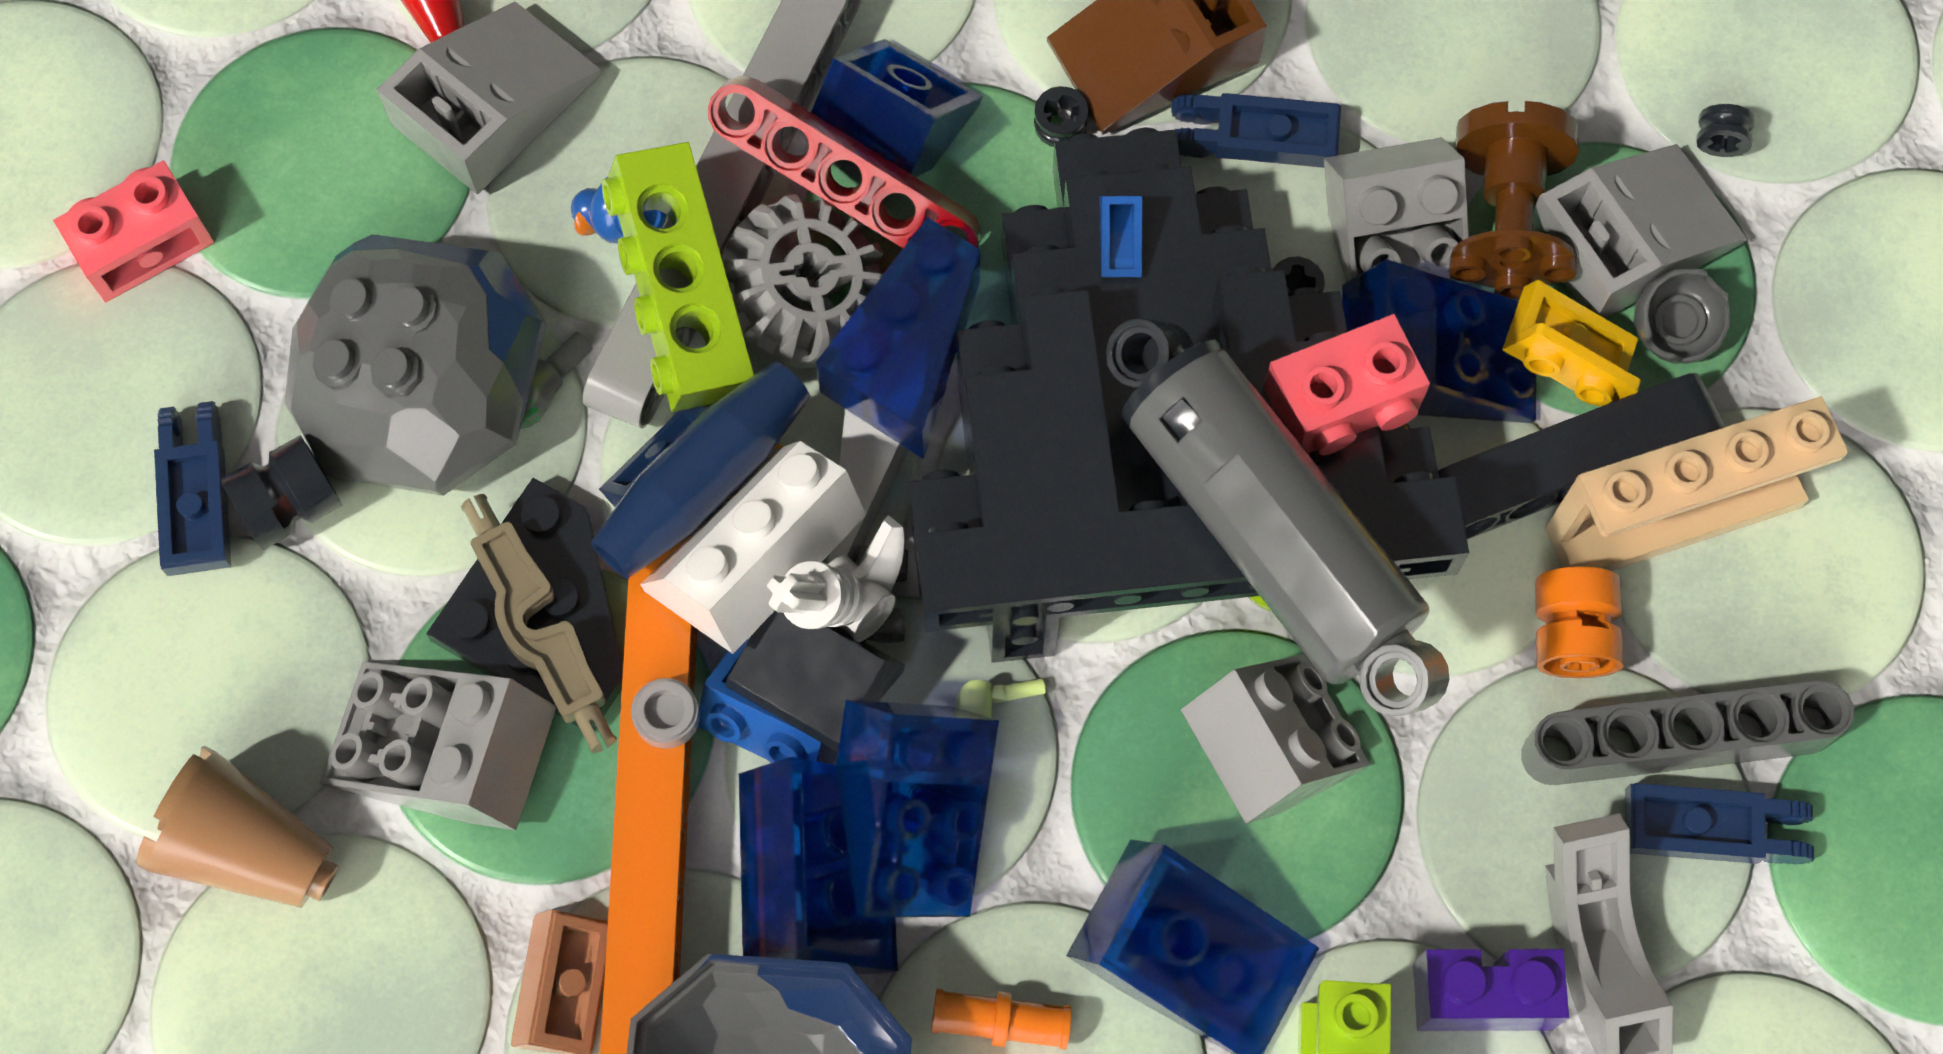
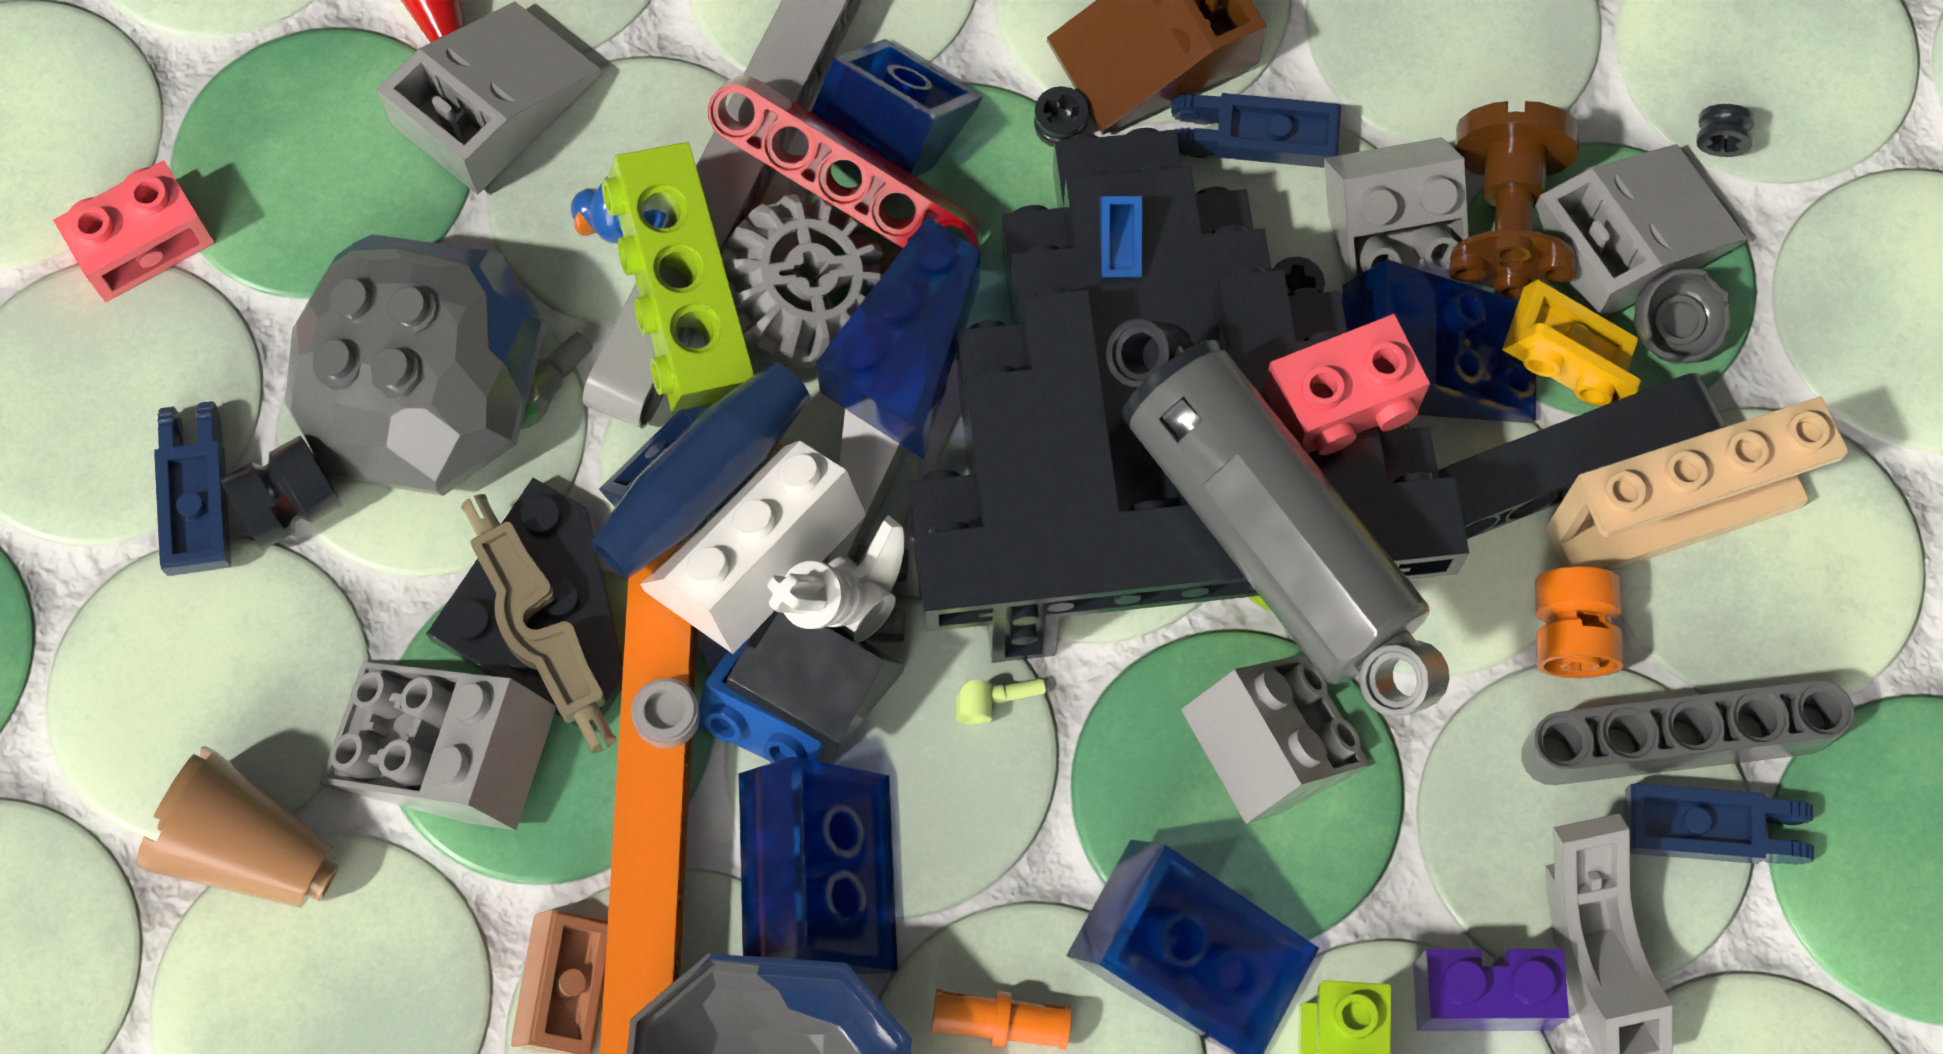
clear blue slope [836,700,999,917] -> none

